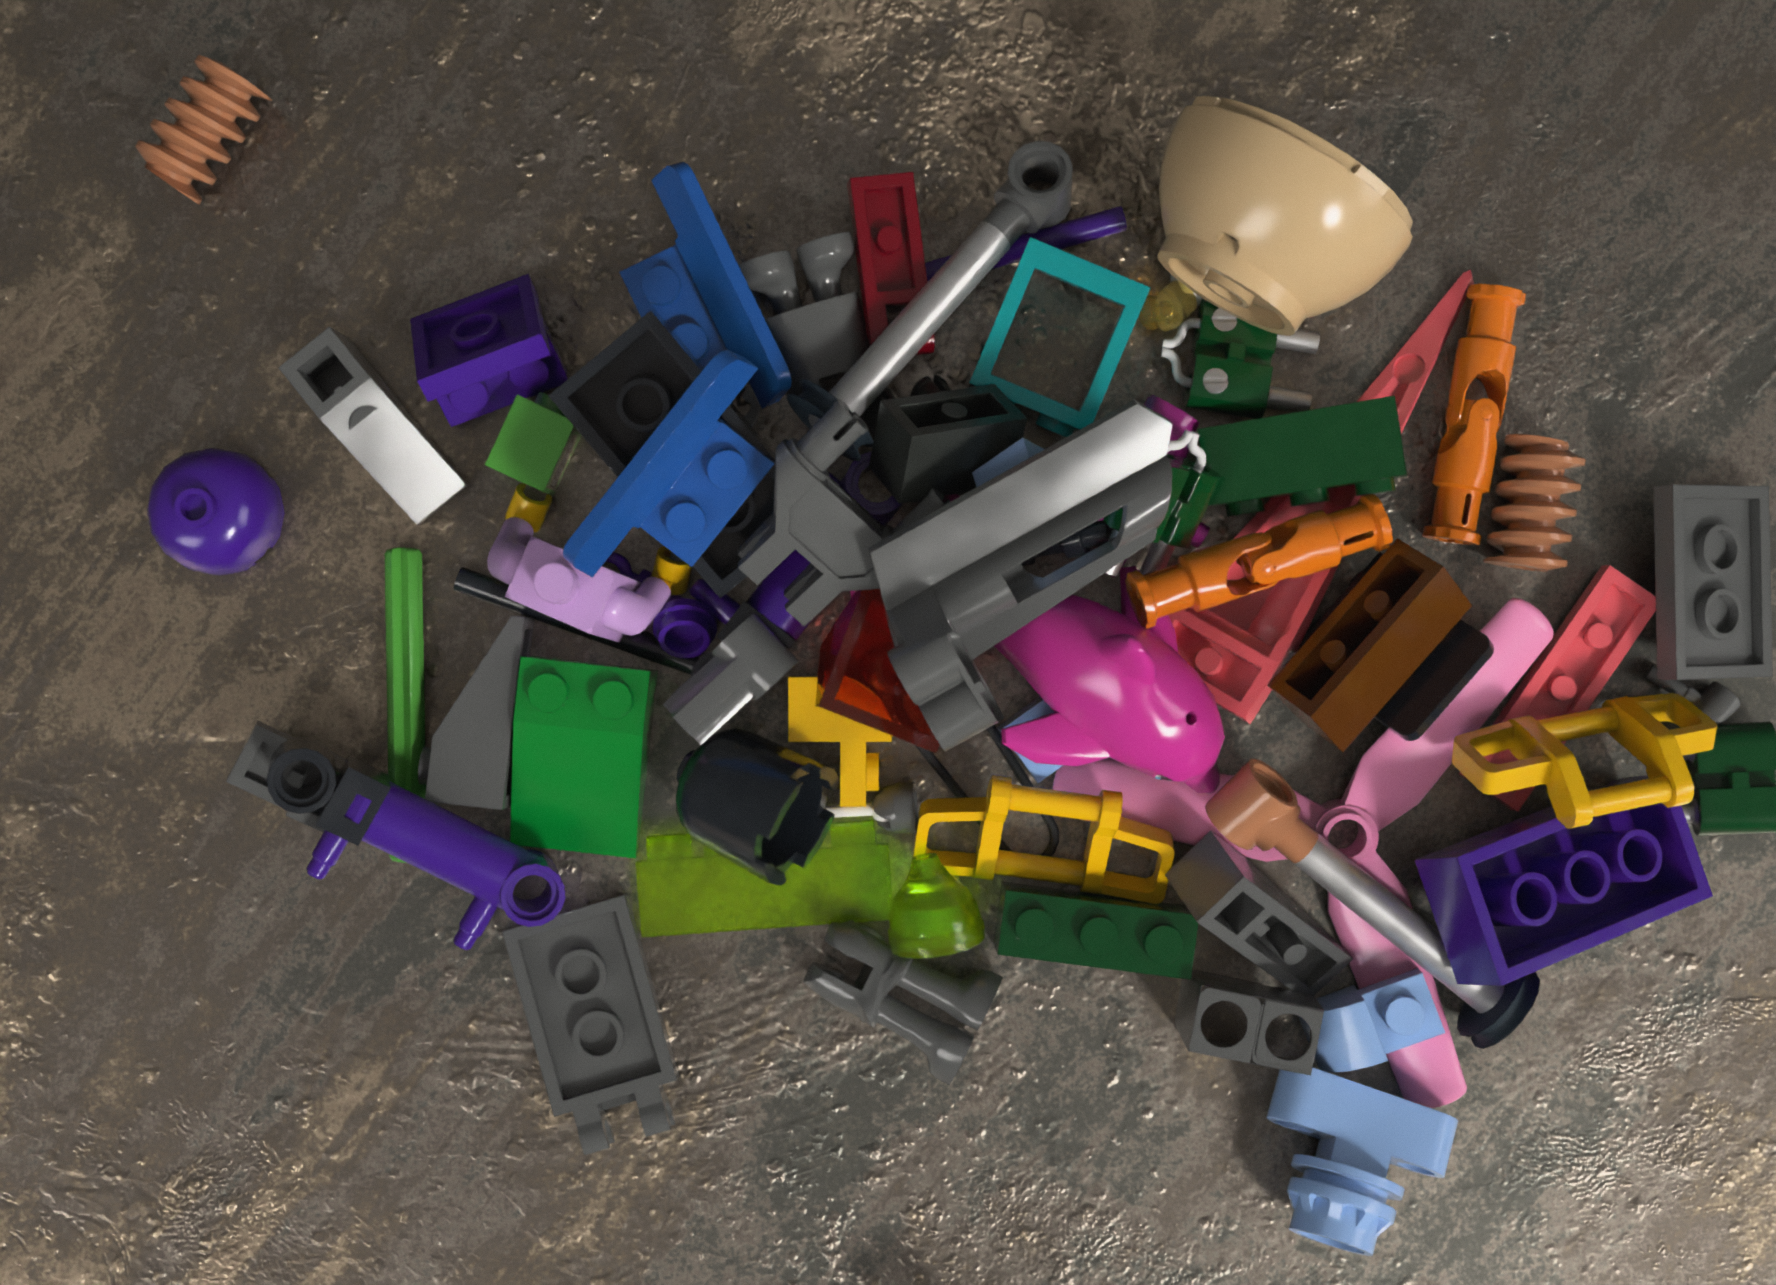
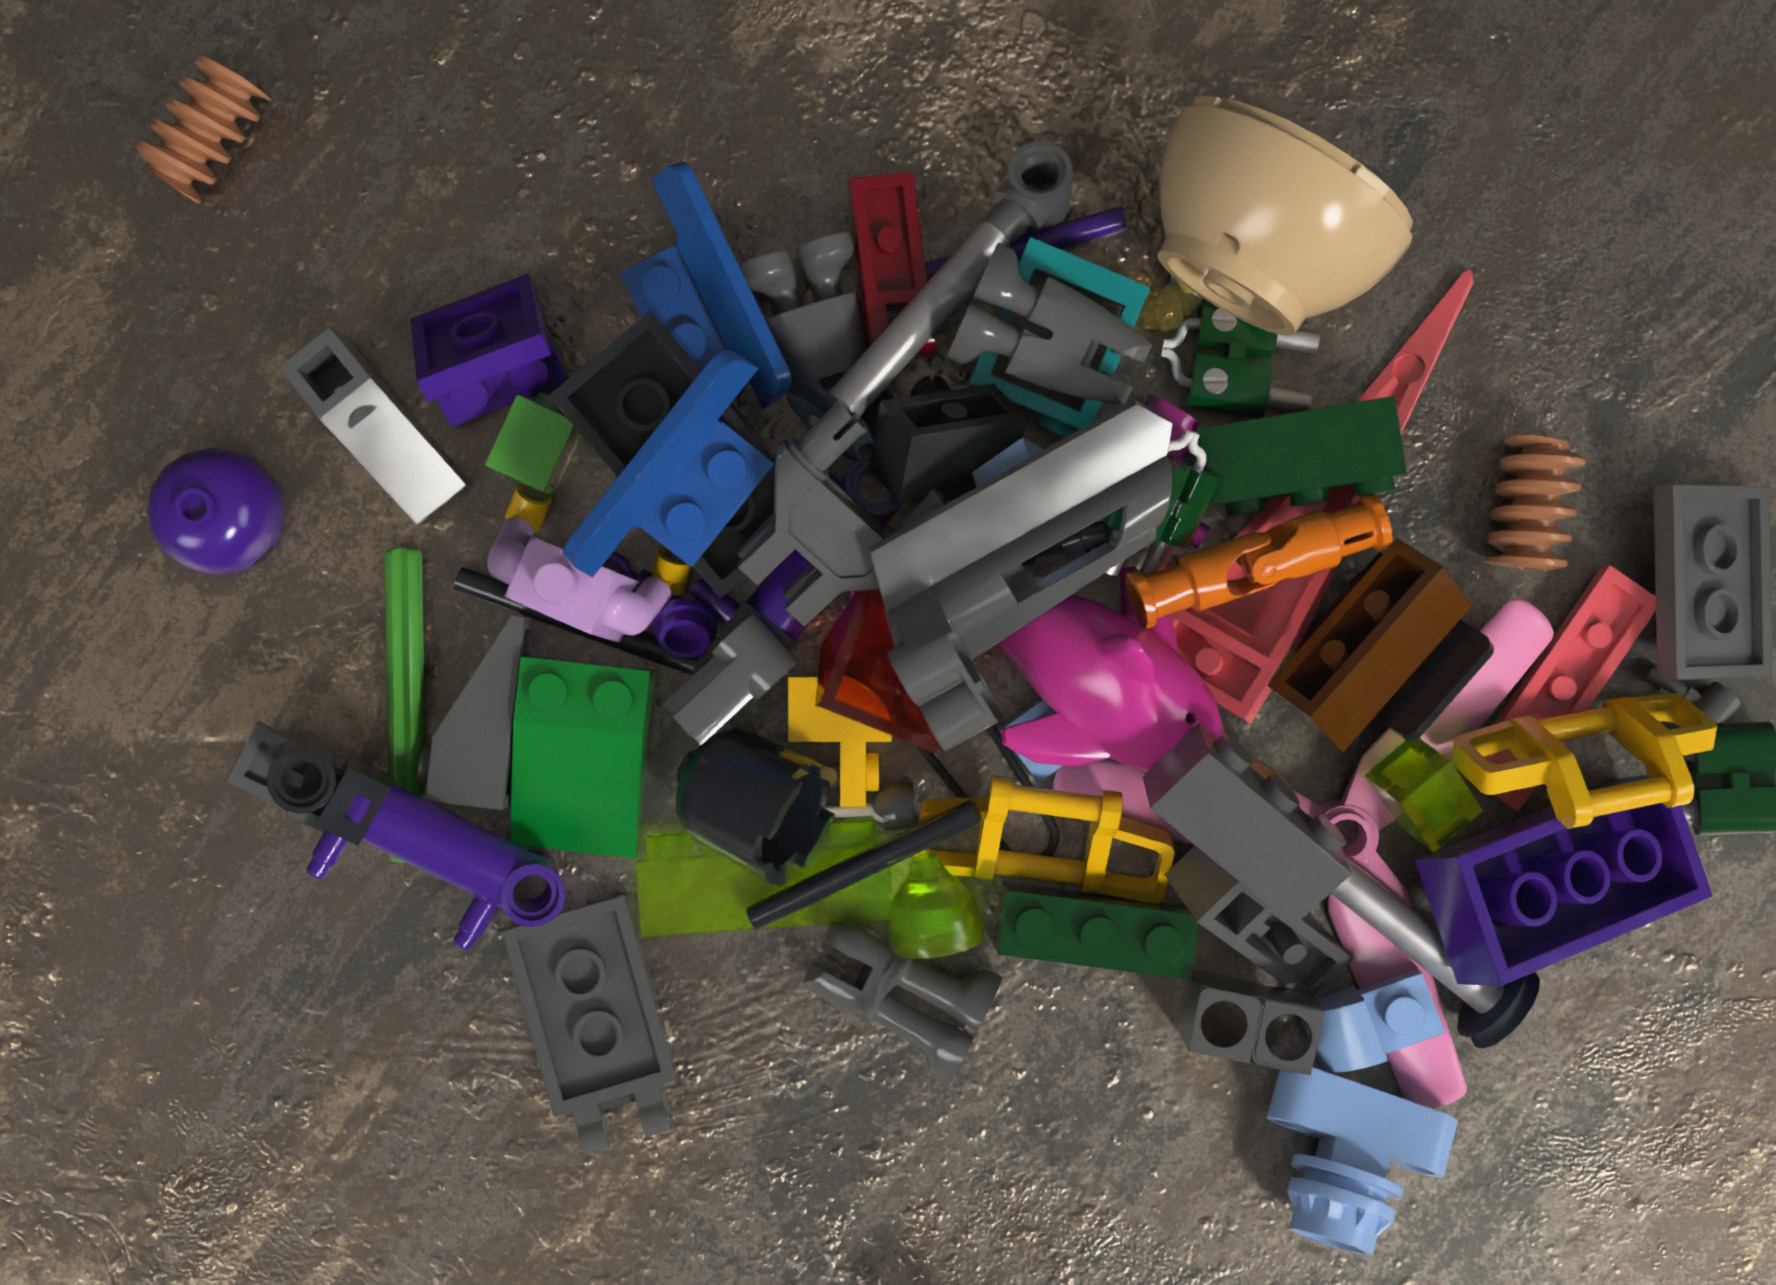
orange piece [1422,284,1526,546] -> none
none -> black bar [746,799,983,930]
none -> dark grey piece [947,242,1152,405]
none -> dark grey brick [1142,723,1352,926]
none -> clear neon green brick [1365,738,1483,853]

